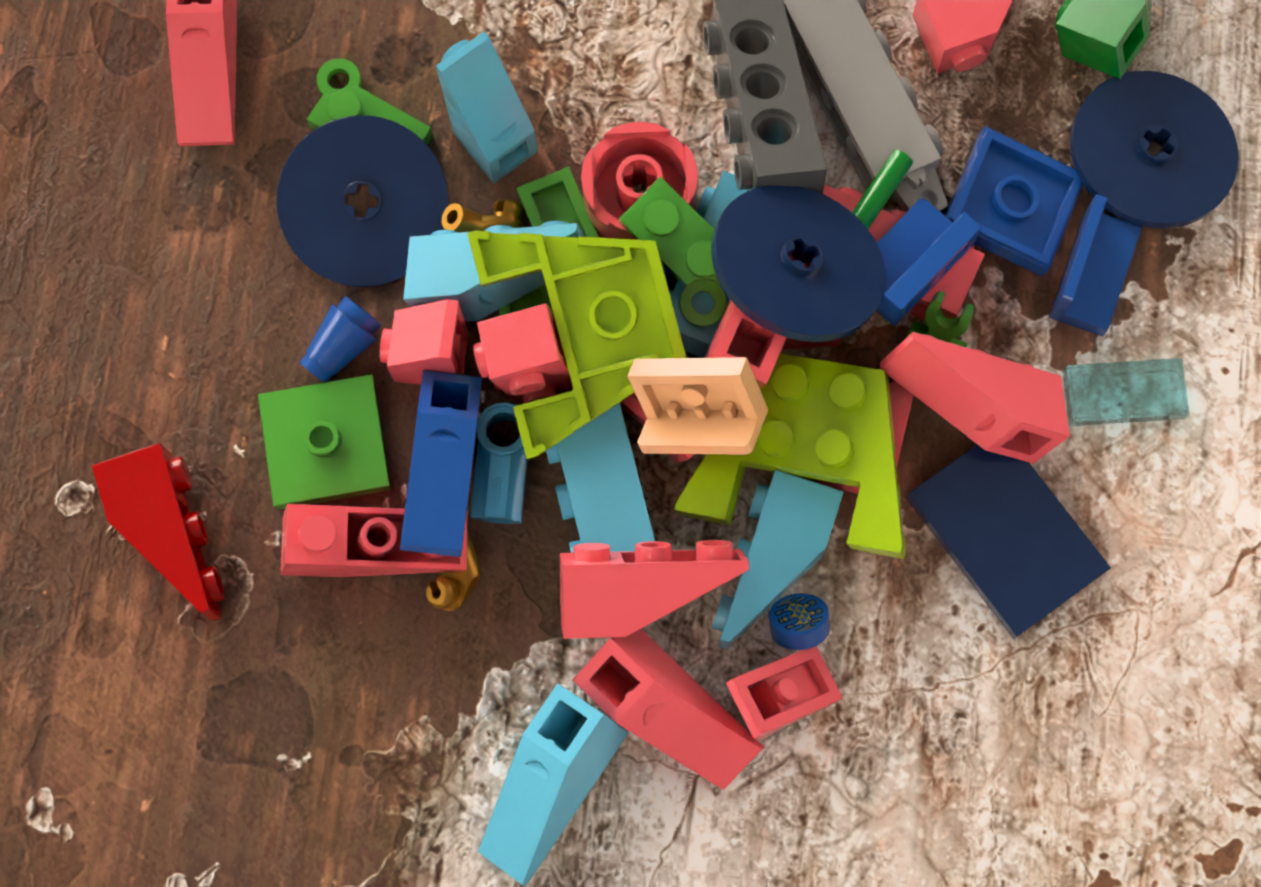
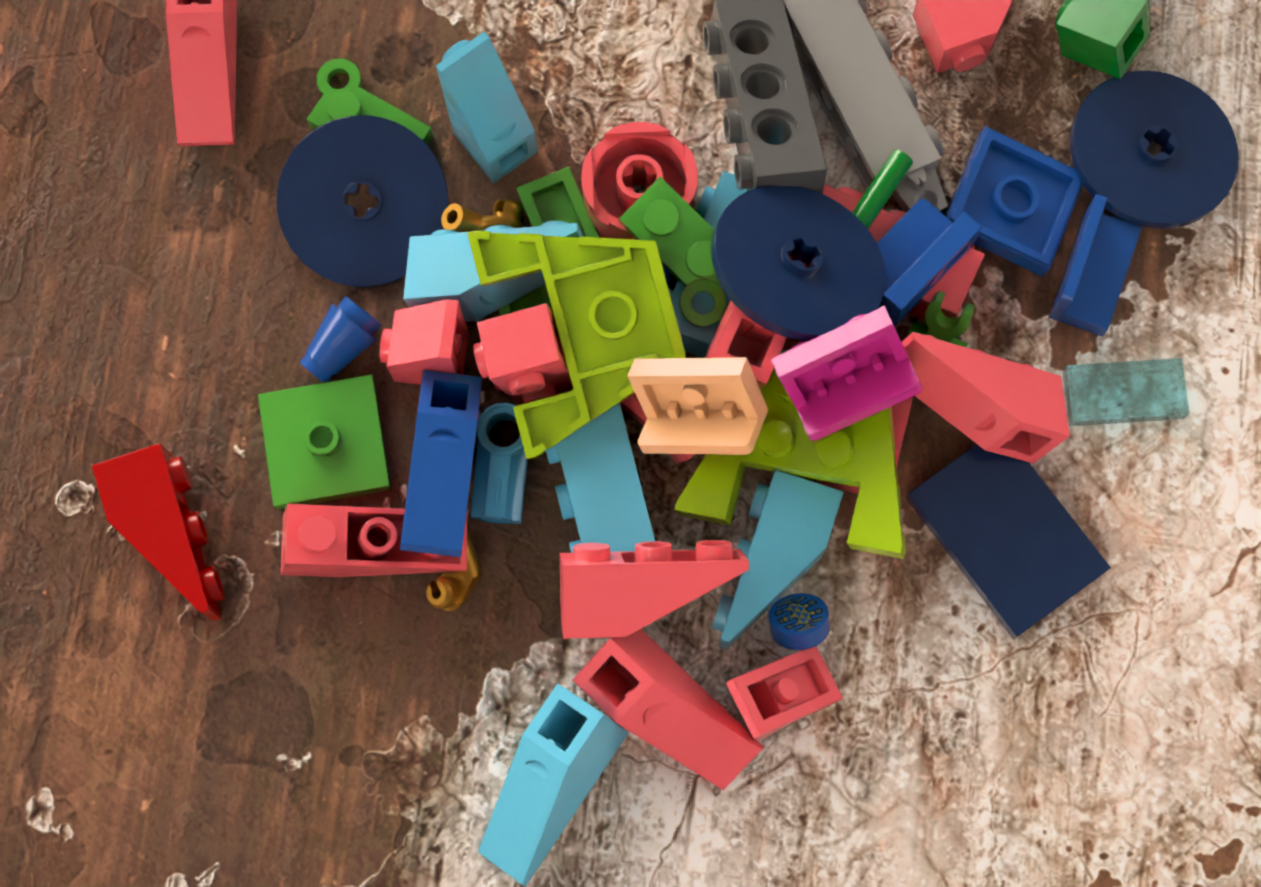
none -> dark pink bracket [771,306,923,441]

